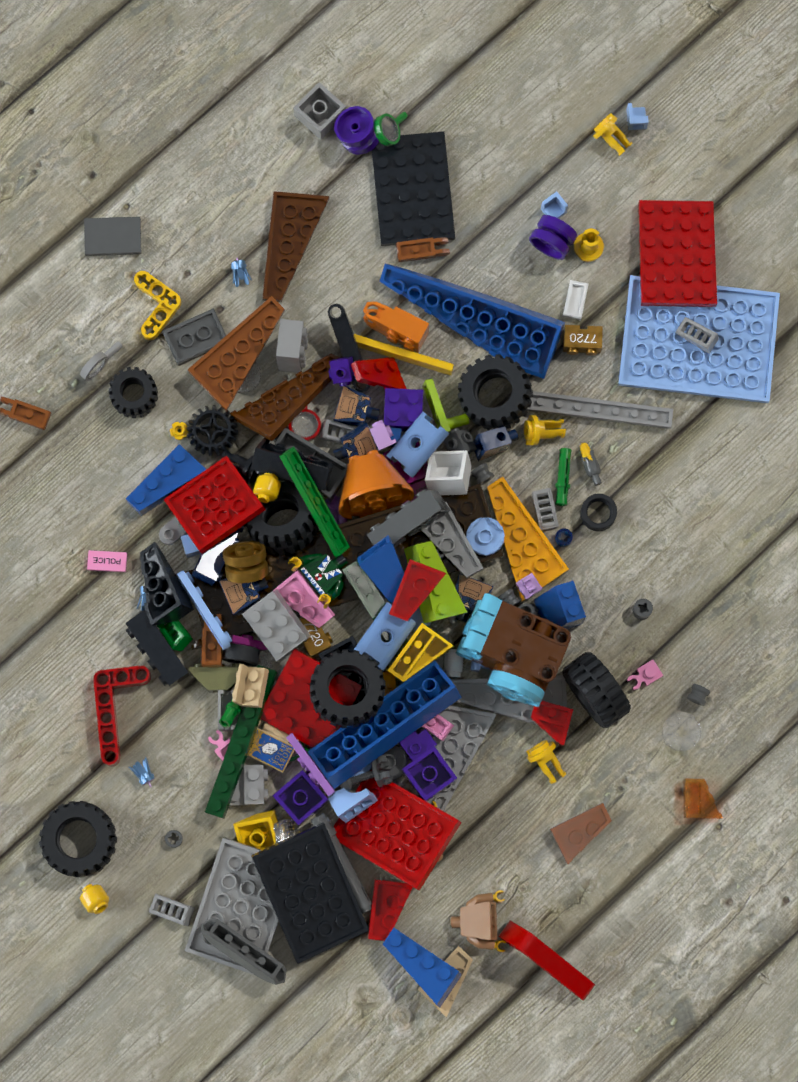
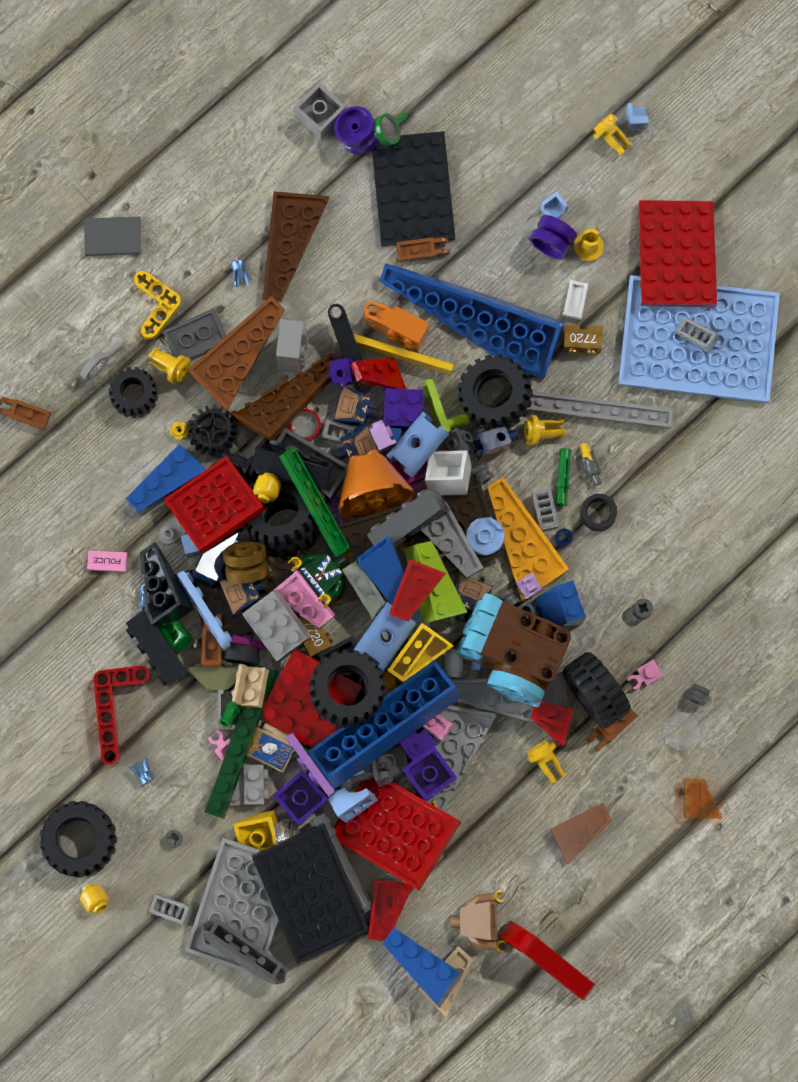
none -> yellow piece [148,348,191,384]
none -> dark orange hinge [586,709,638,752]

